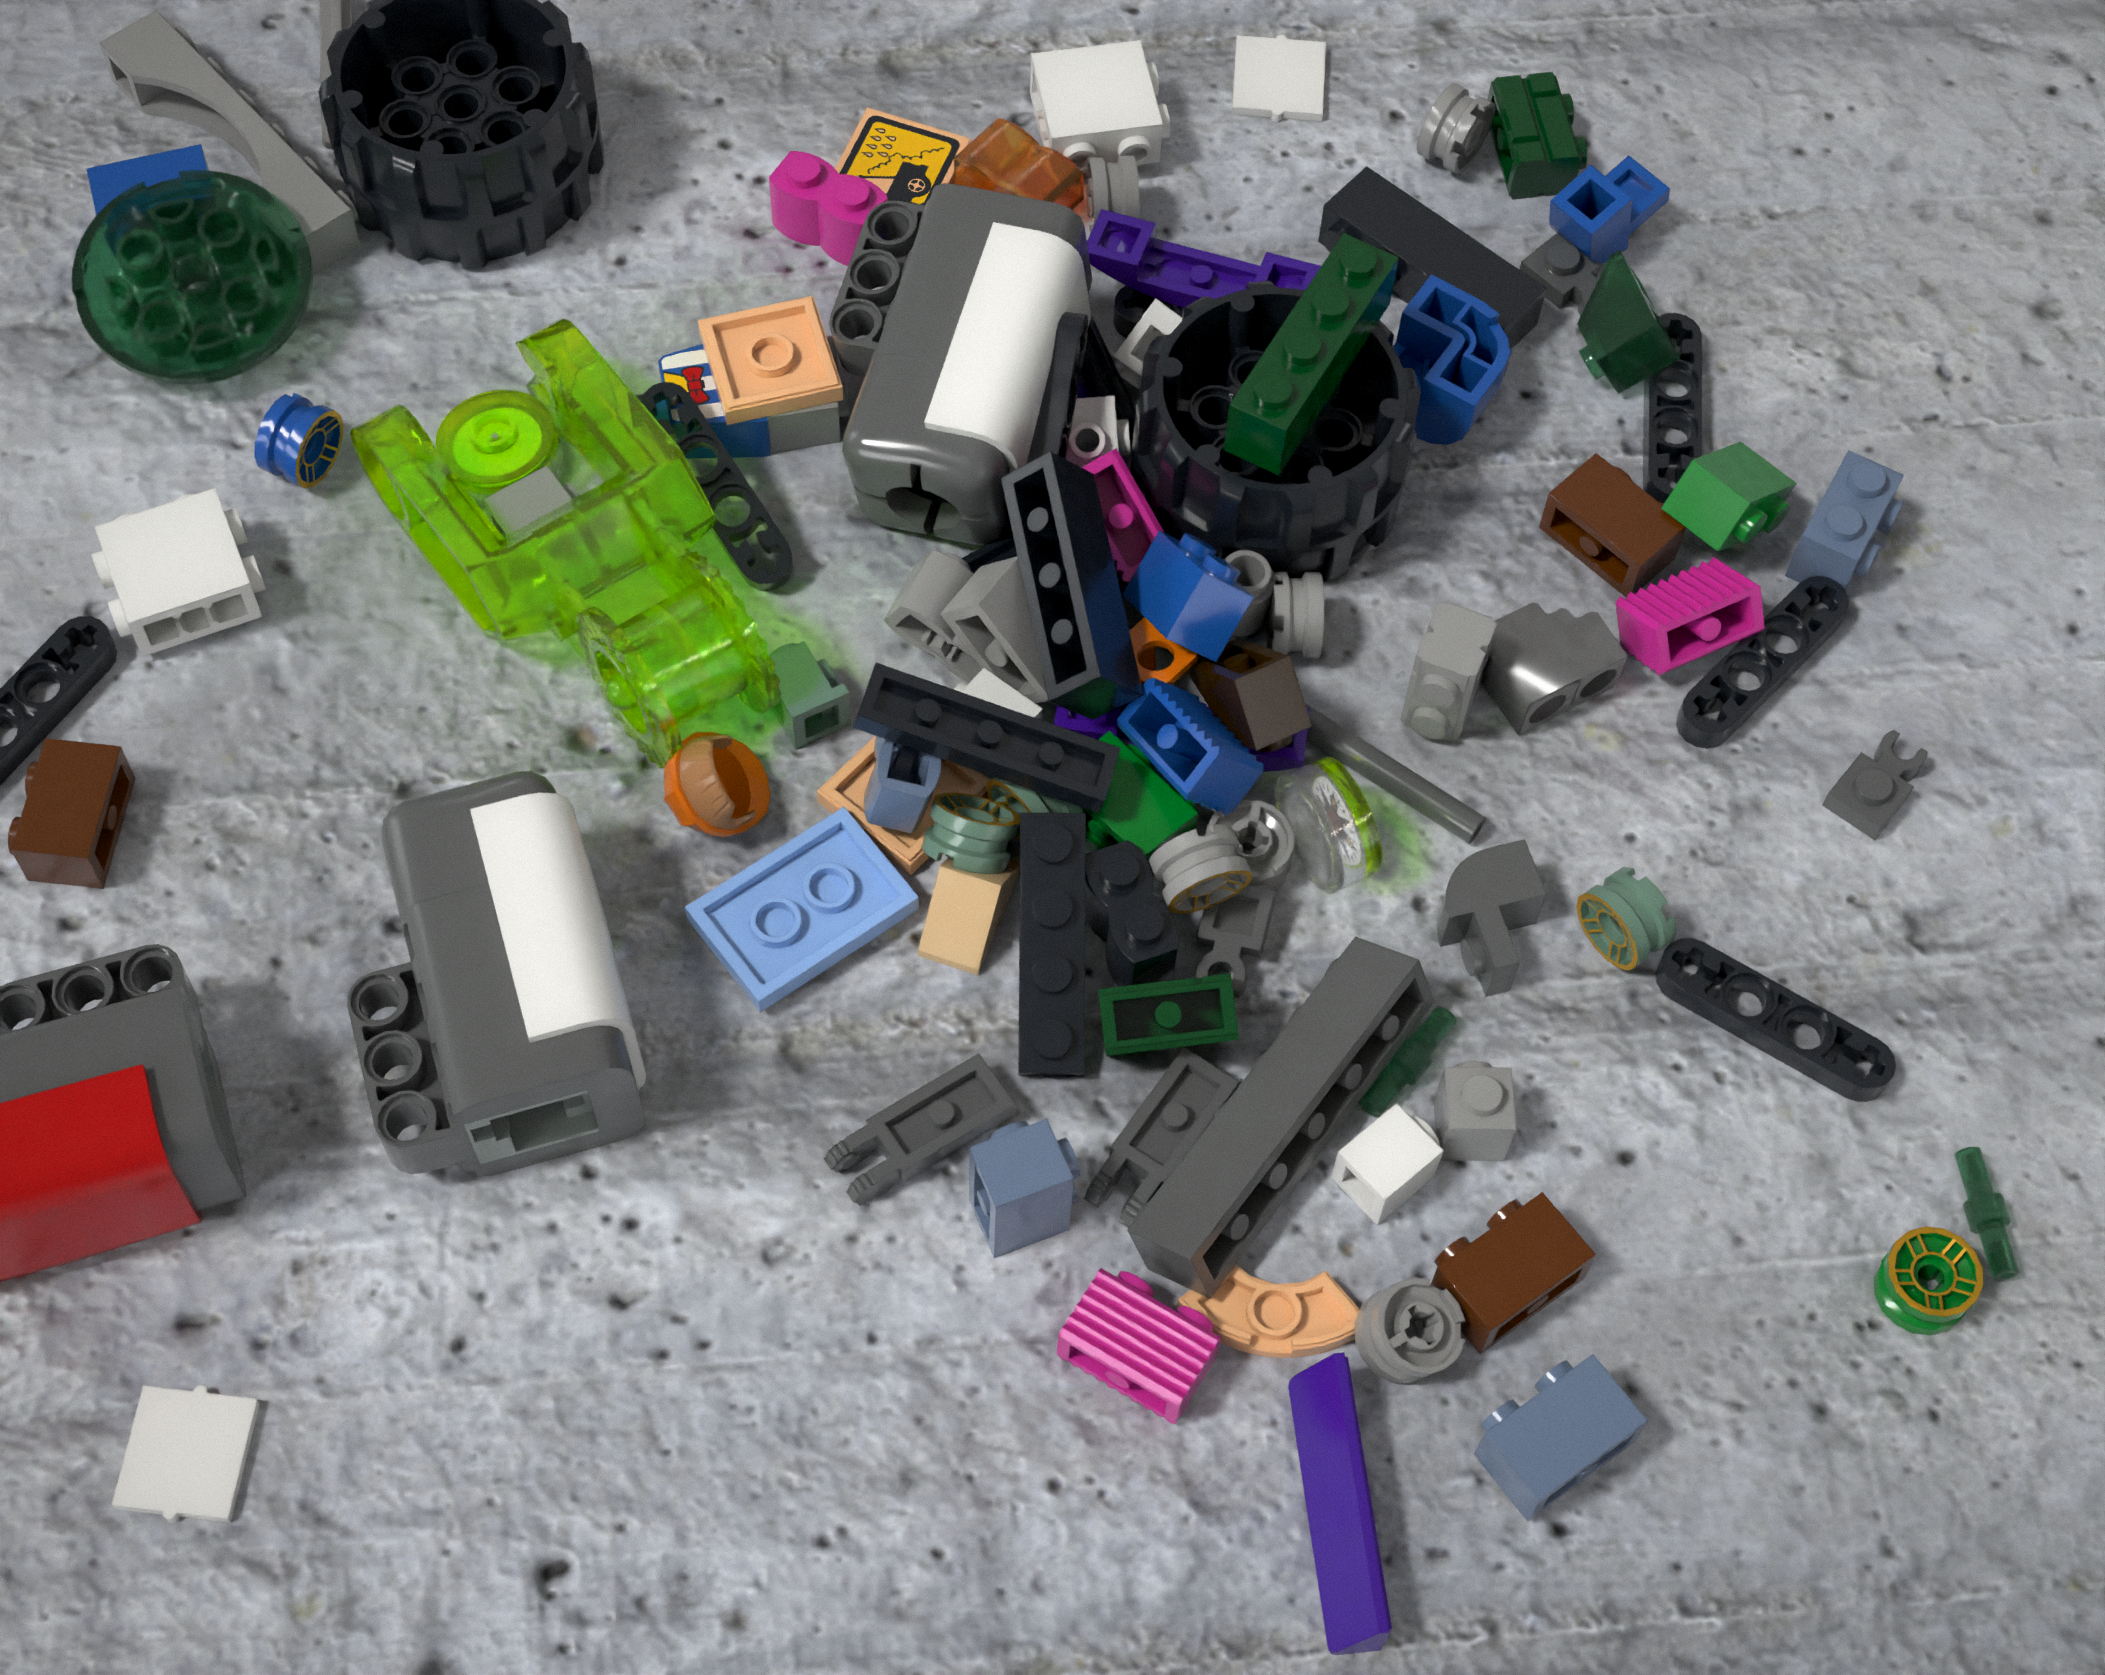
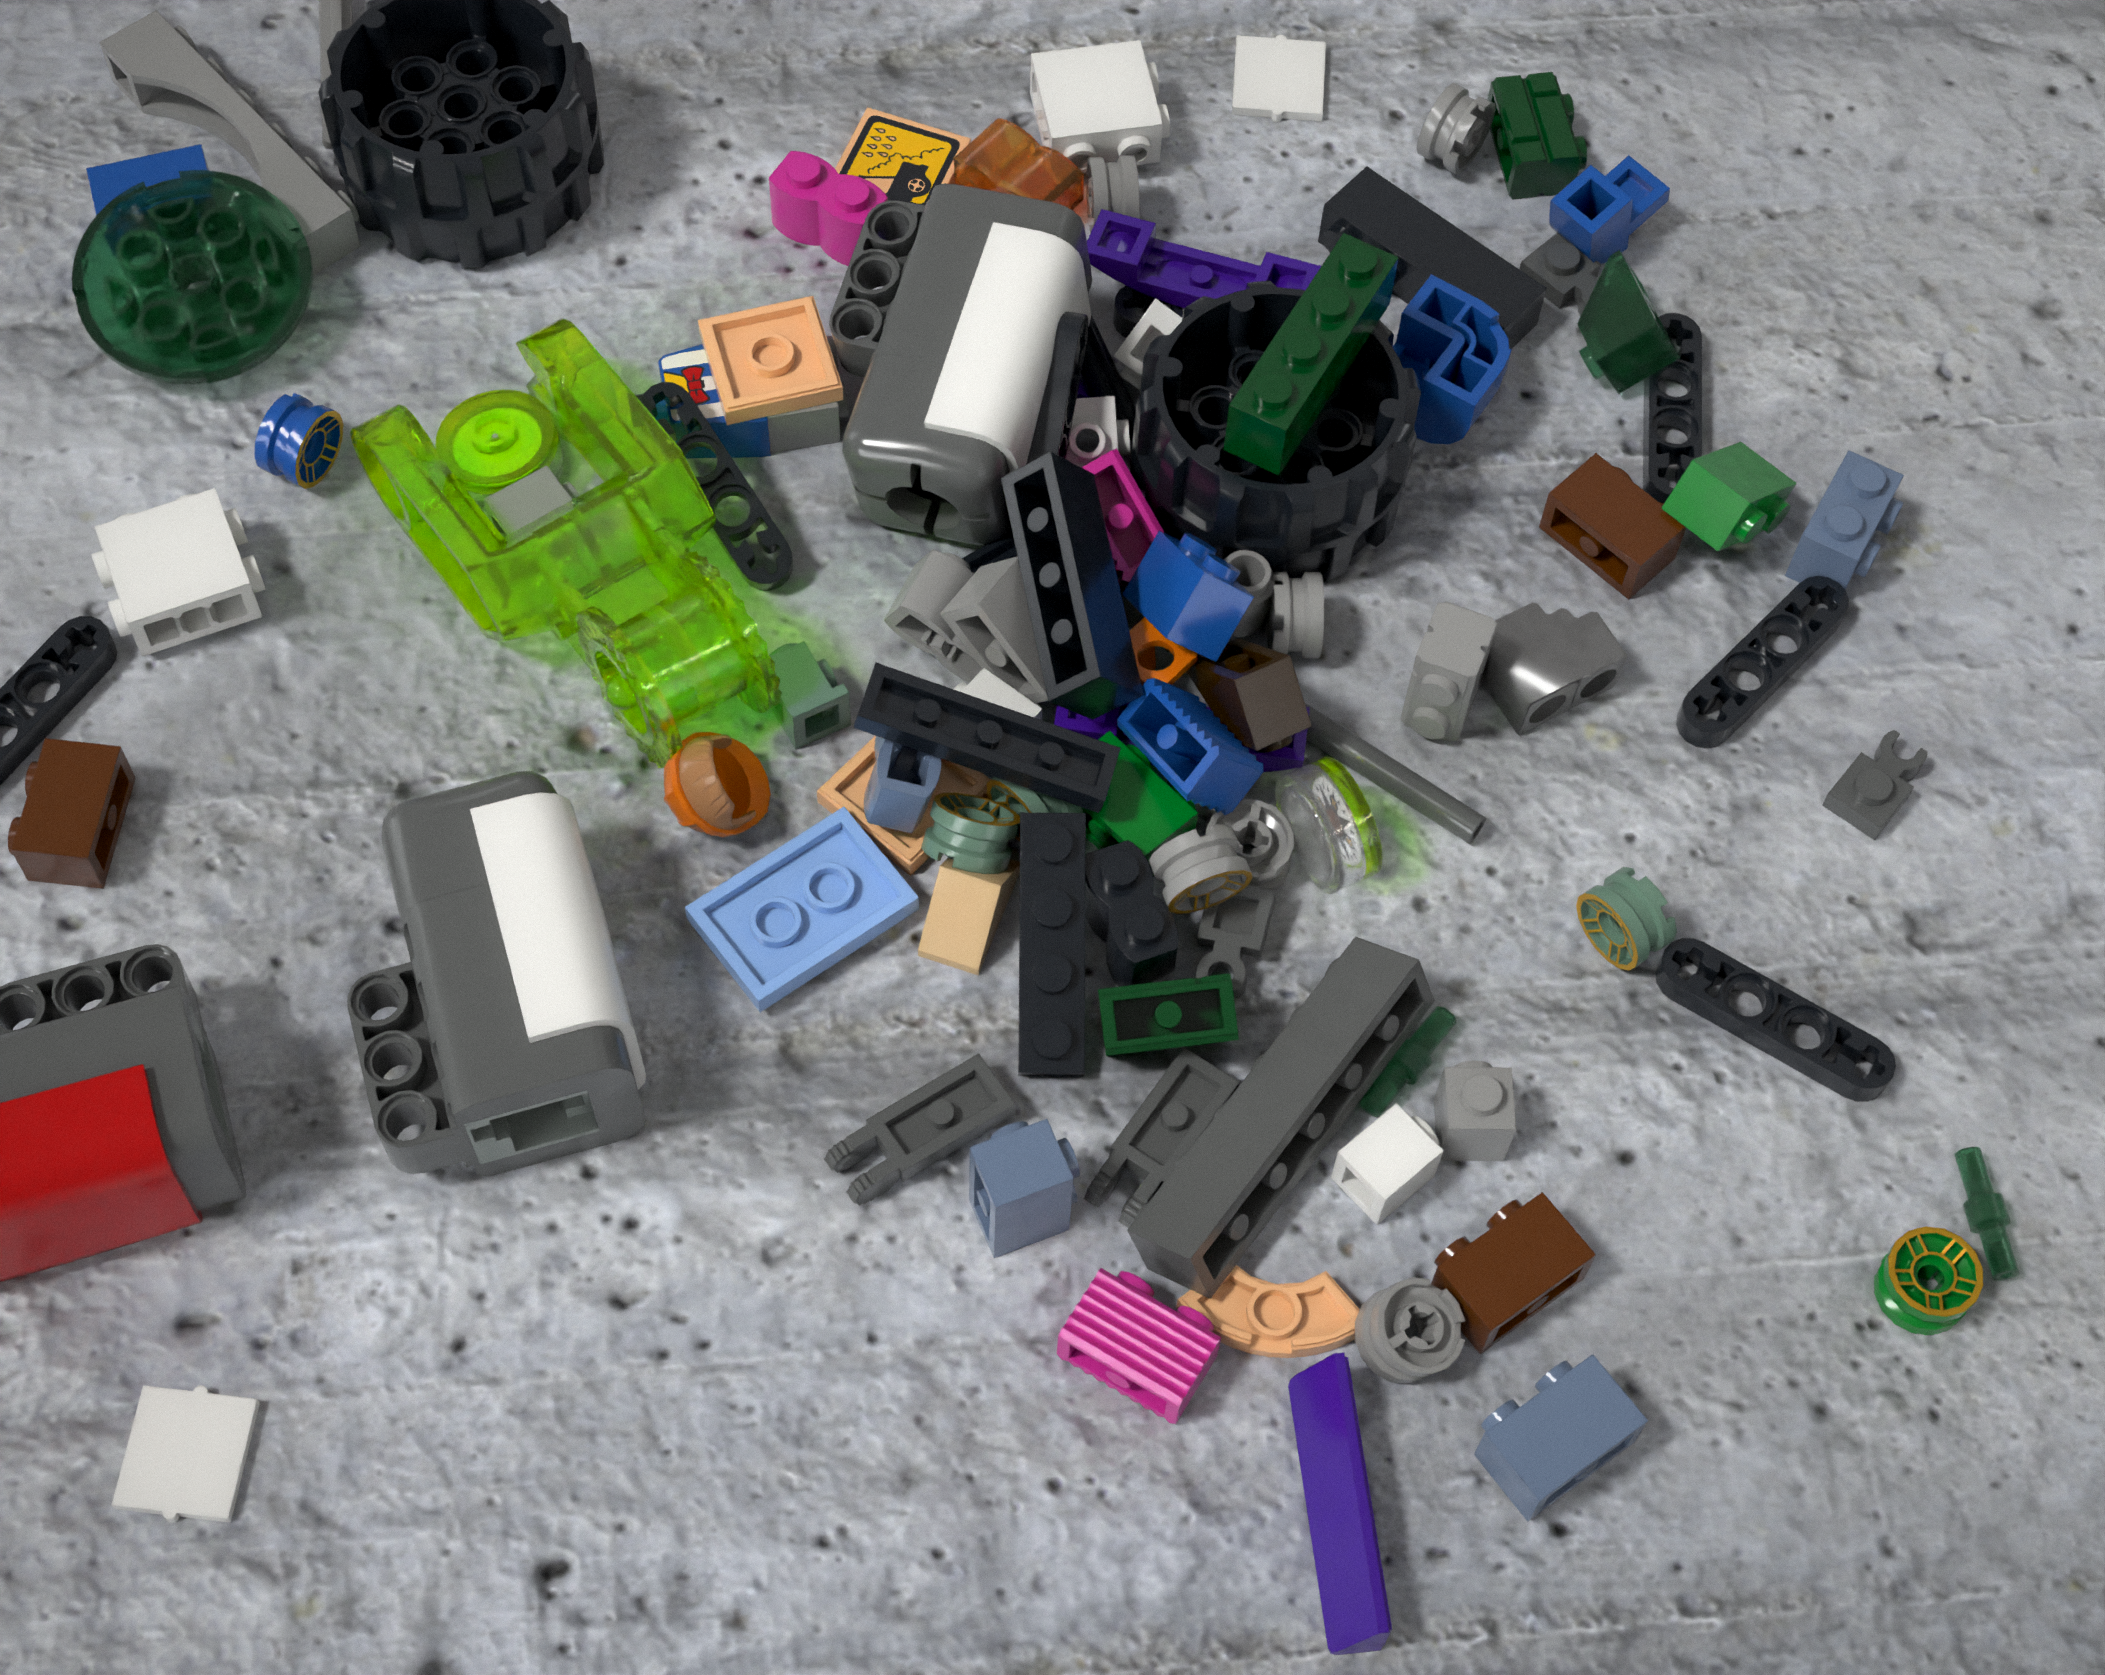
dark grey brick [1437,839,1547,997] -> none
dark pink brick [1615,557,1765,676] -> none

